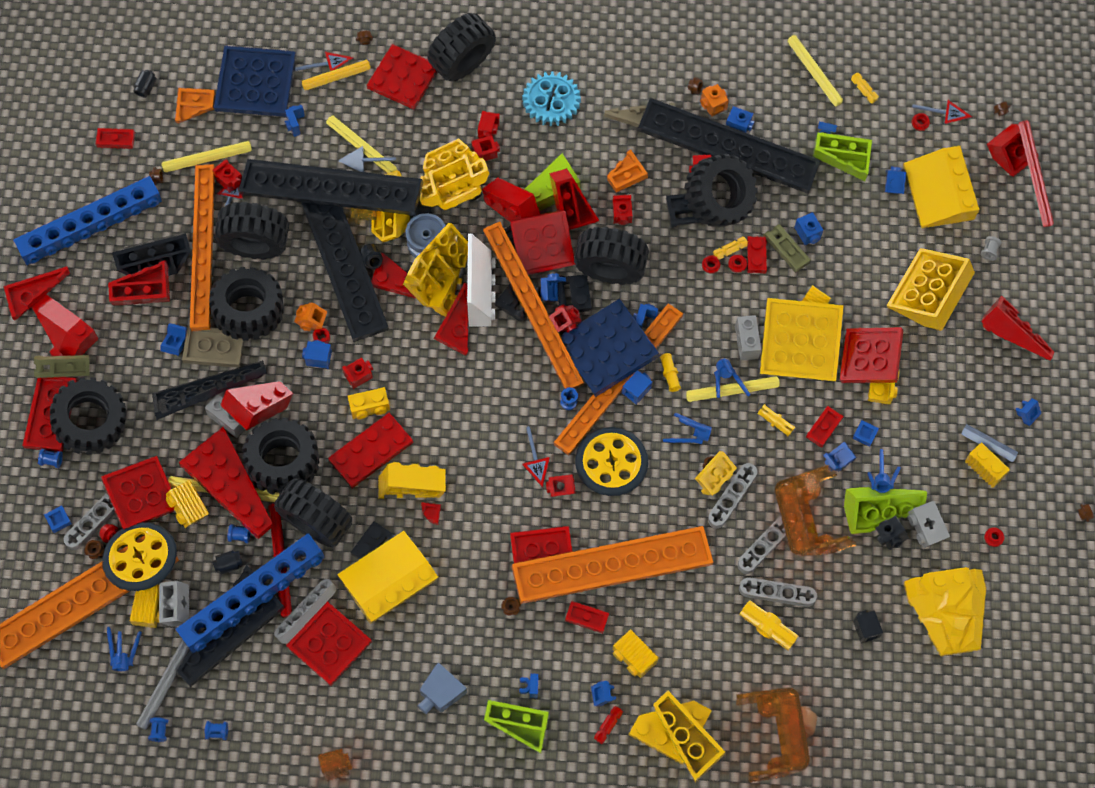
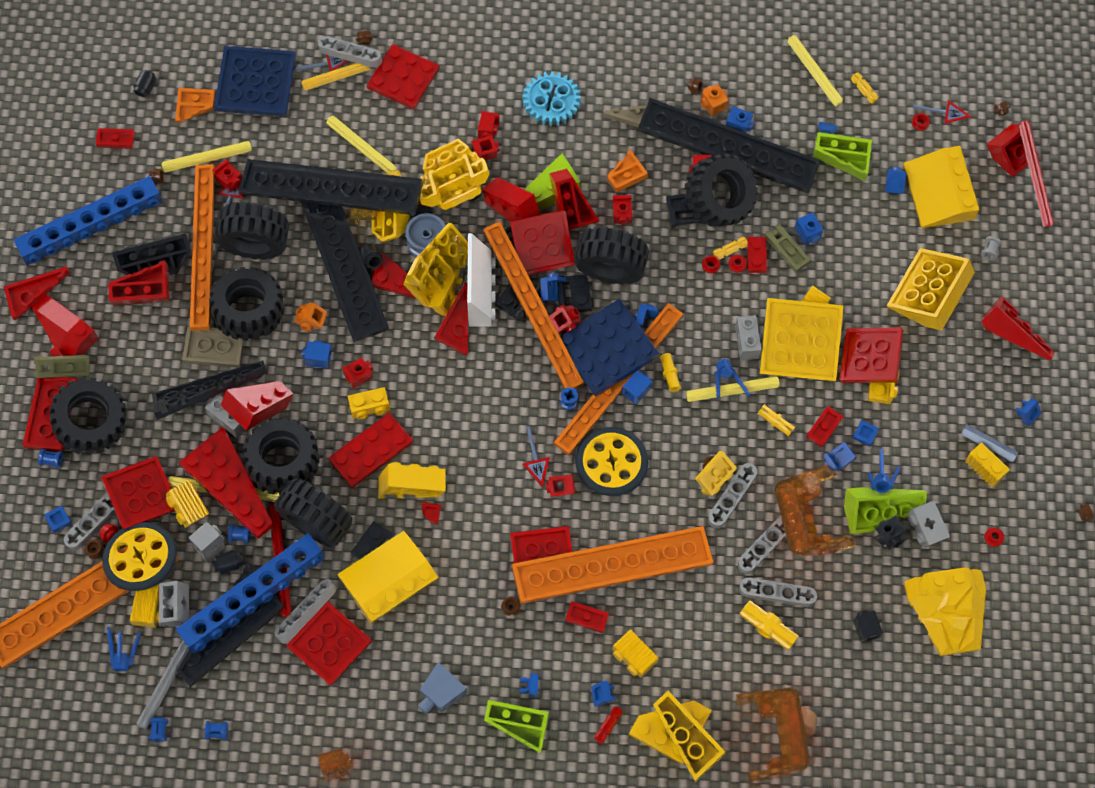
blue bracket [160,323,187,356] -> none
blue bracket [285,105,305,137] -> none
red bush [312,327,330,344] -> none
sand blue piece [338,146,396,172] -> none
black tyre [427,13,496,82] -> none
blue plant [663,413,712,444] -> none
none -> light grey brick [188,522,225,563]
none -> light grey beam [318,36,382,67]

